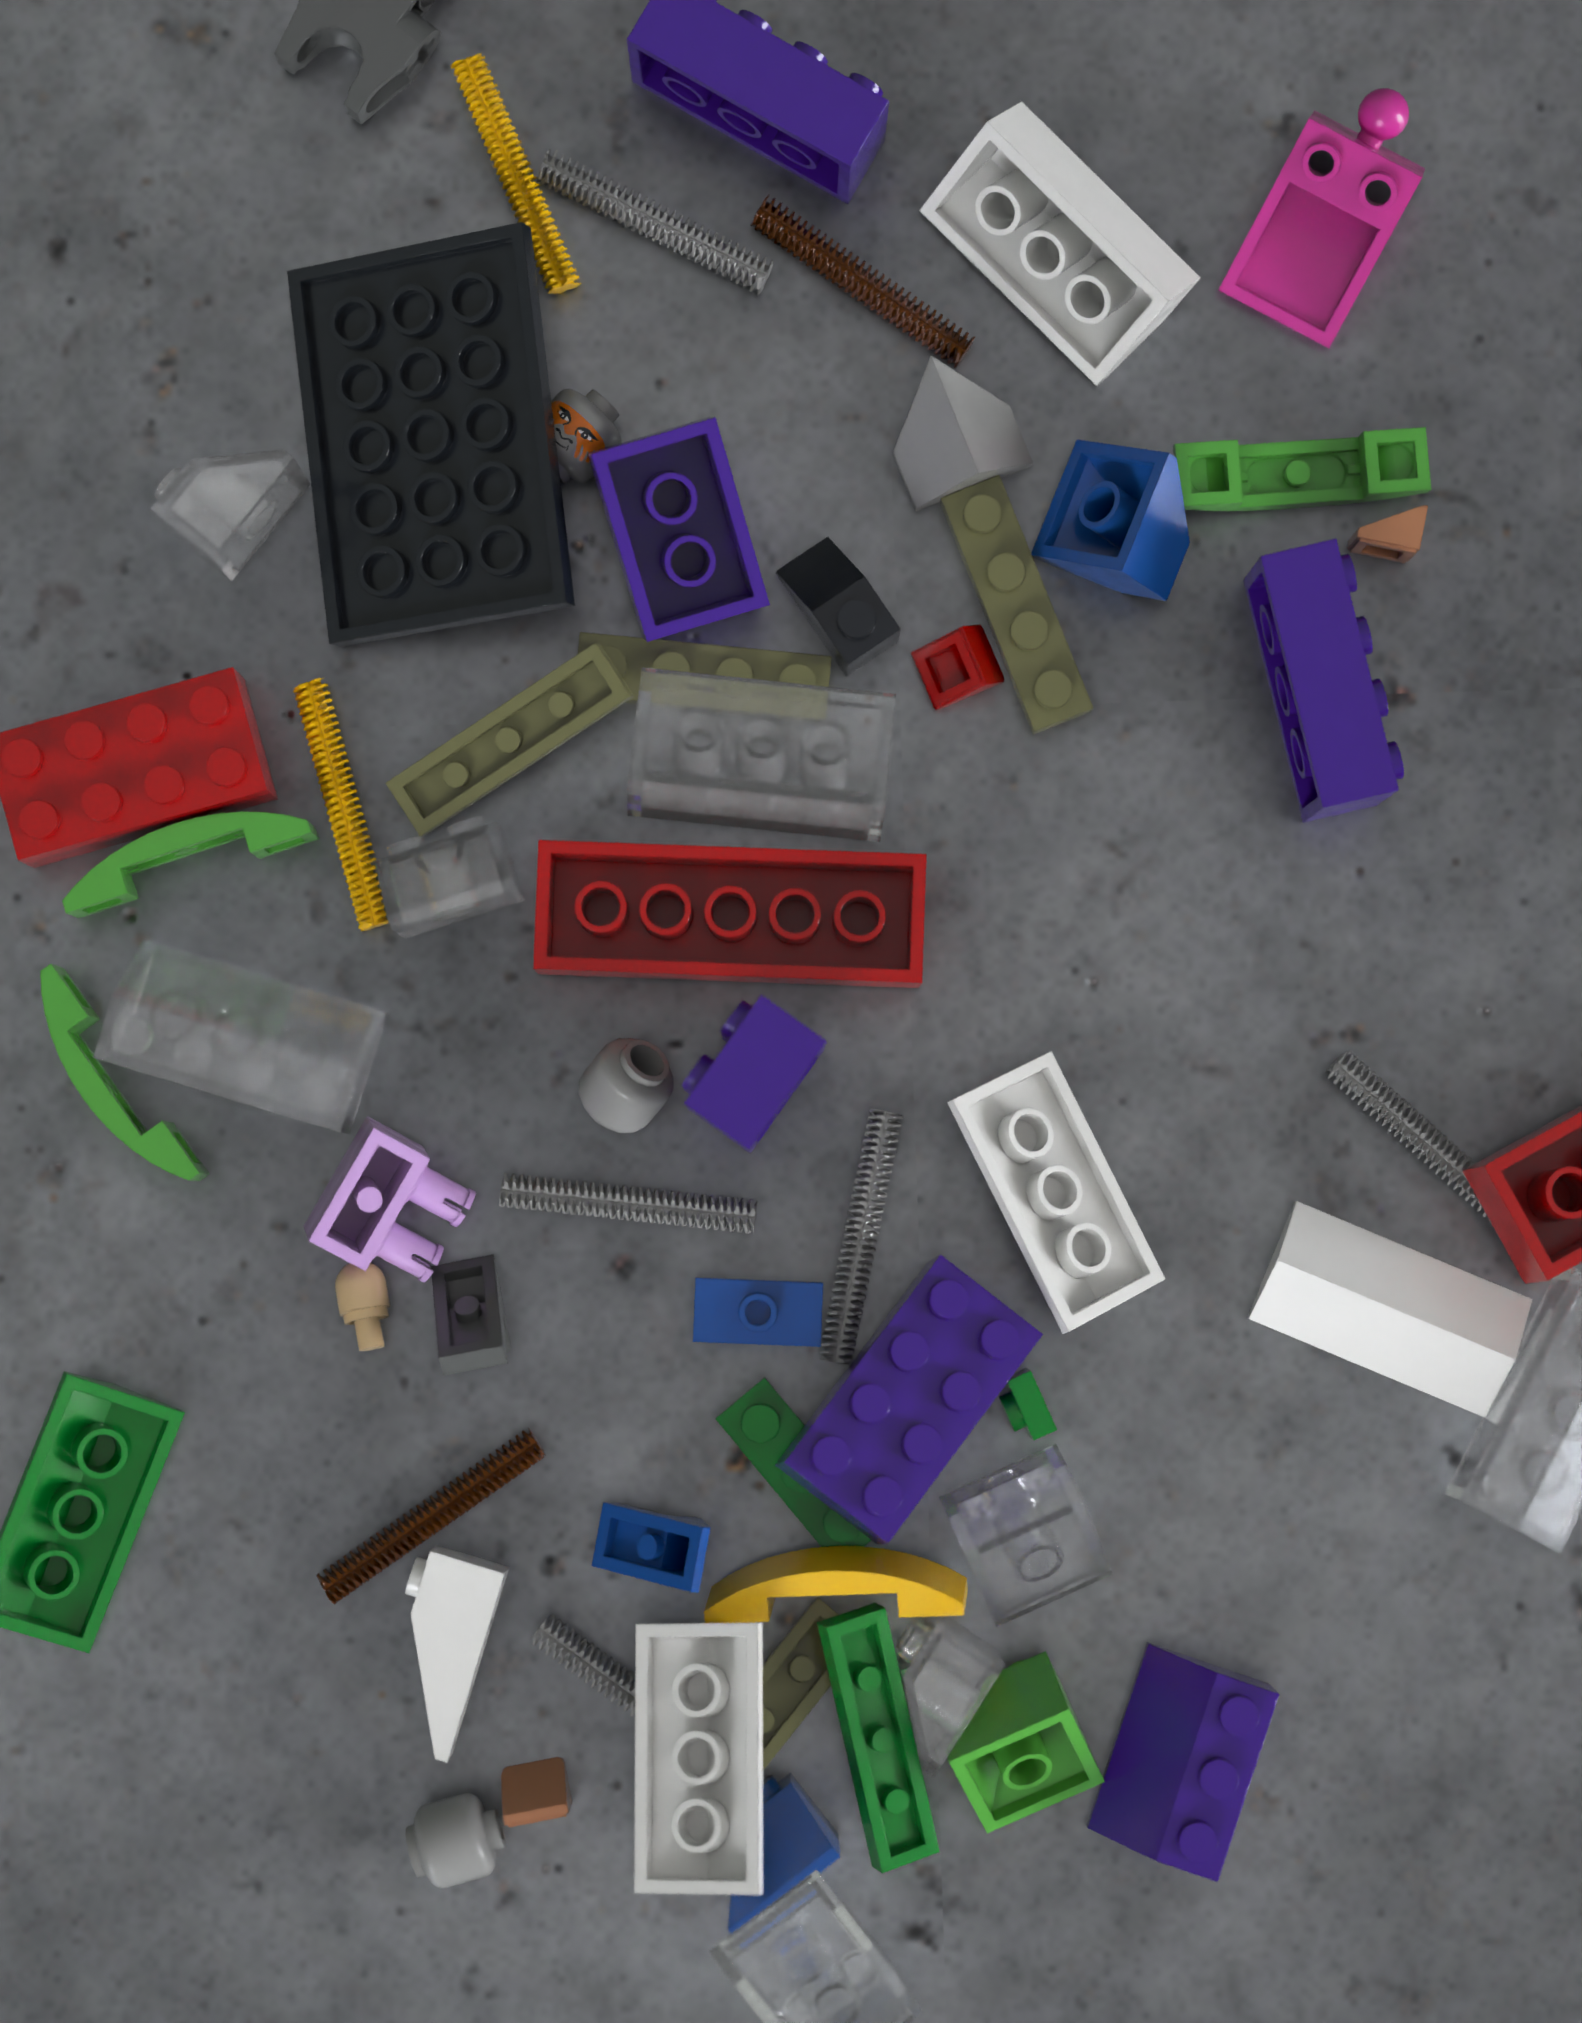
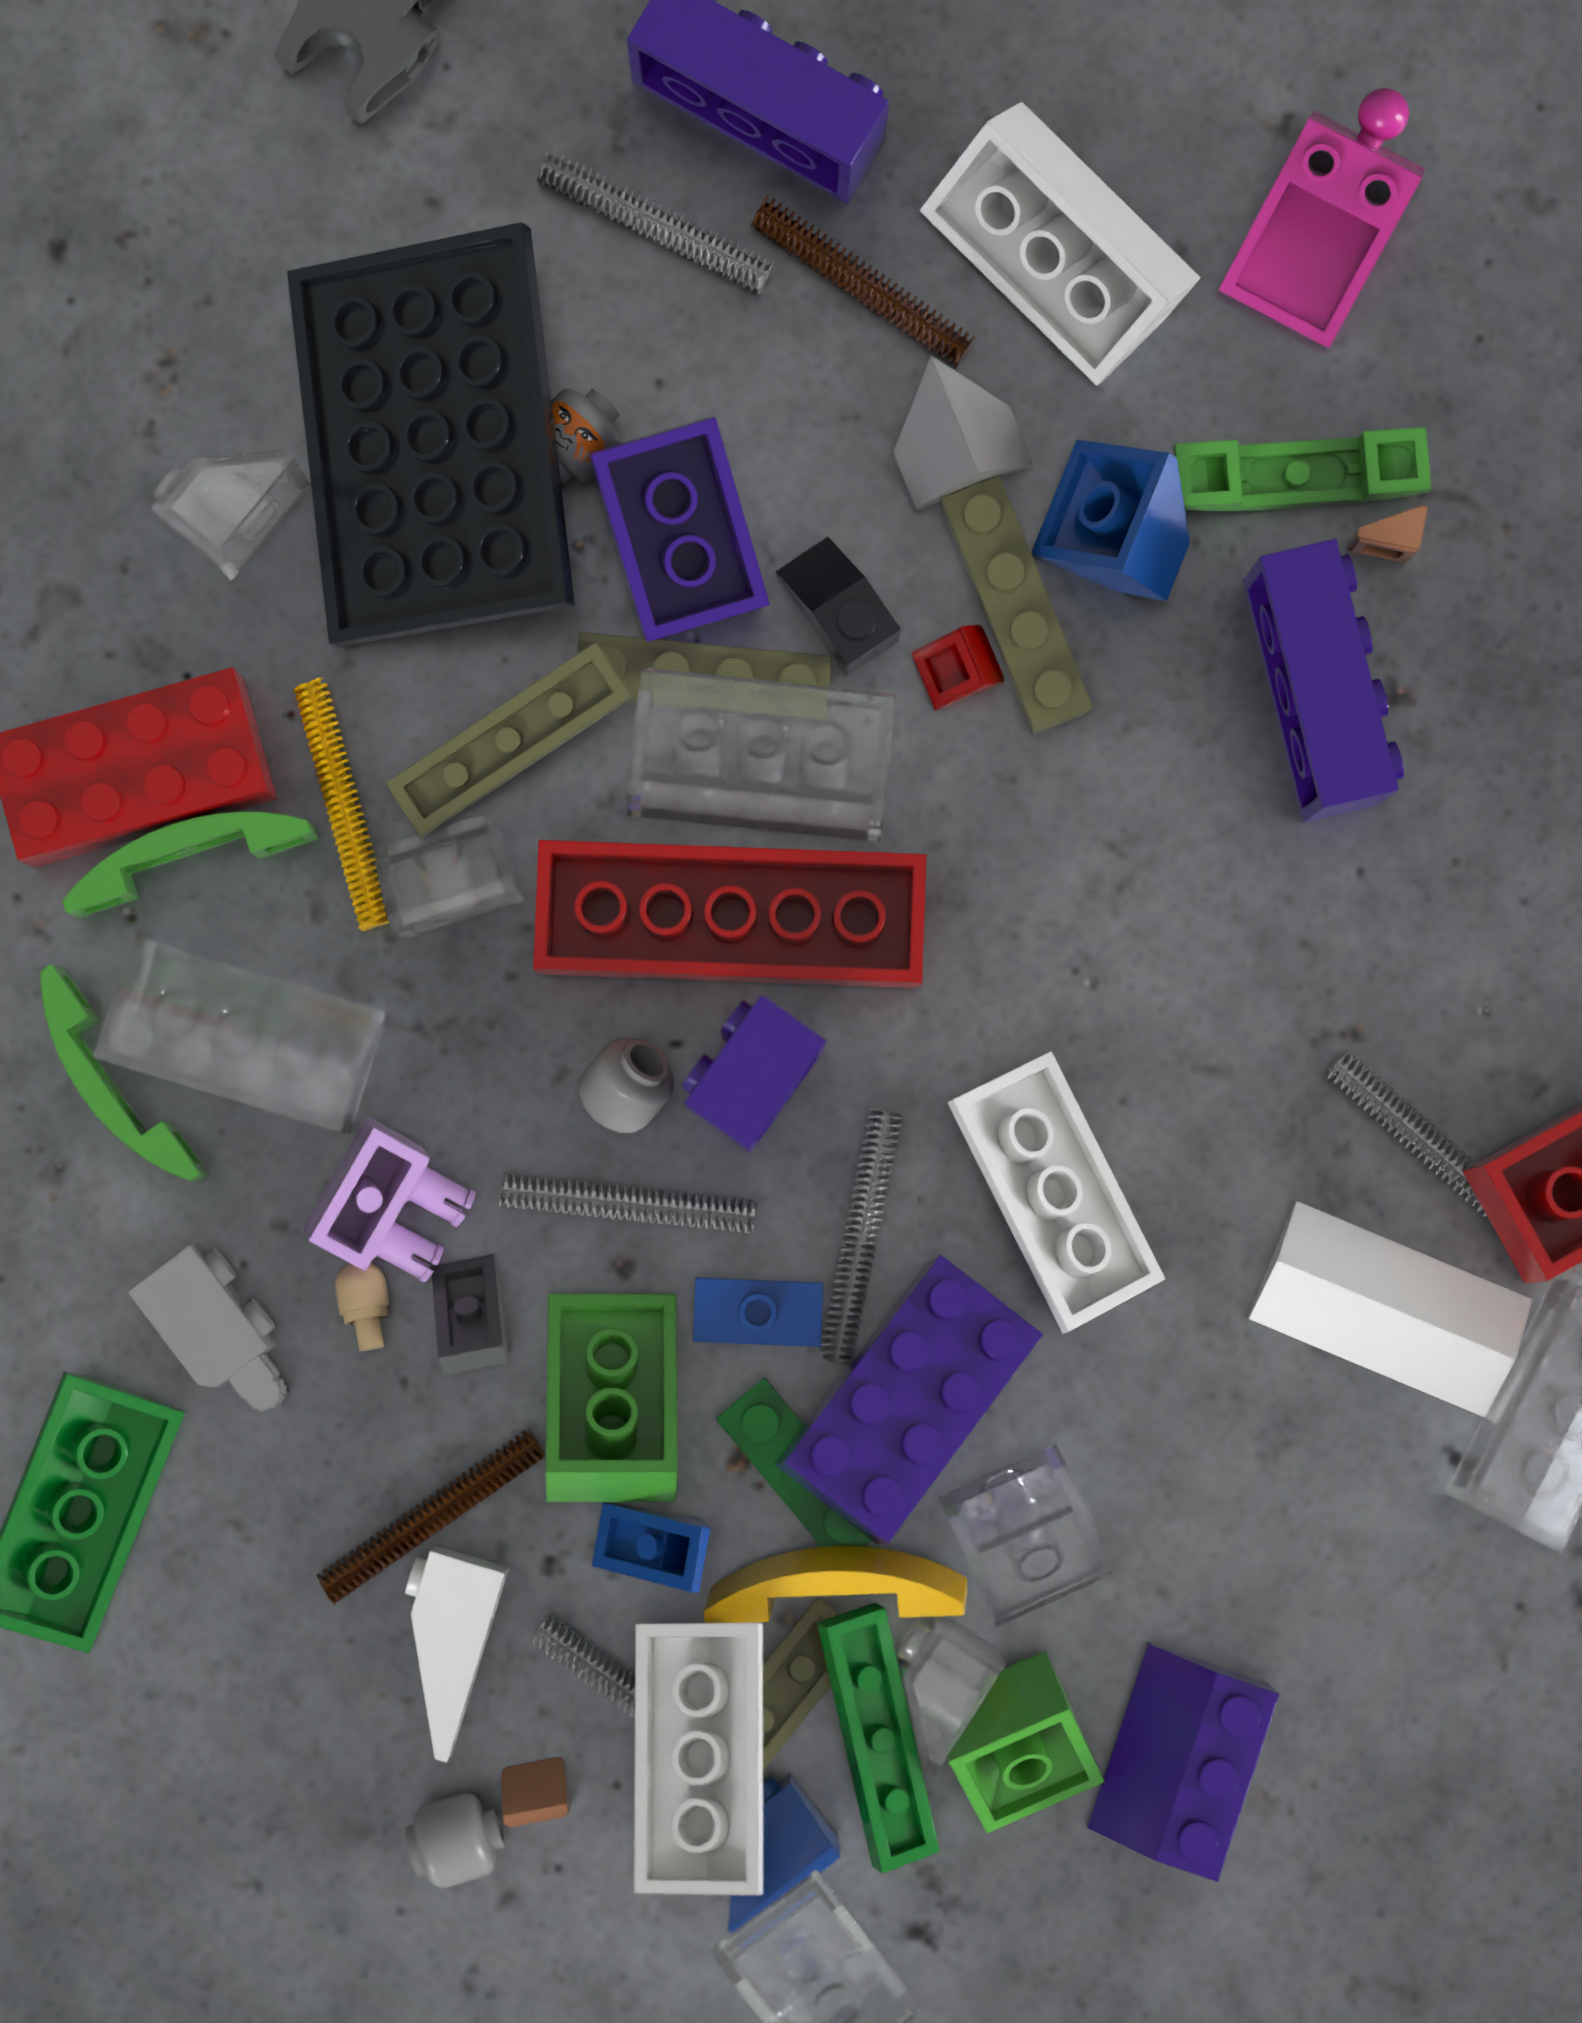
yellow axle [450,53,581,294] -> none
green plate [999,1368,1057,1440] -> none
none -> light grey hinge [128,1244,289,1413]
none -> bright green slope [546,1294,677,1502]

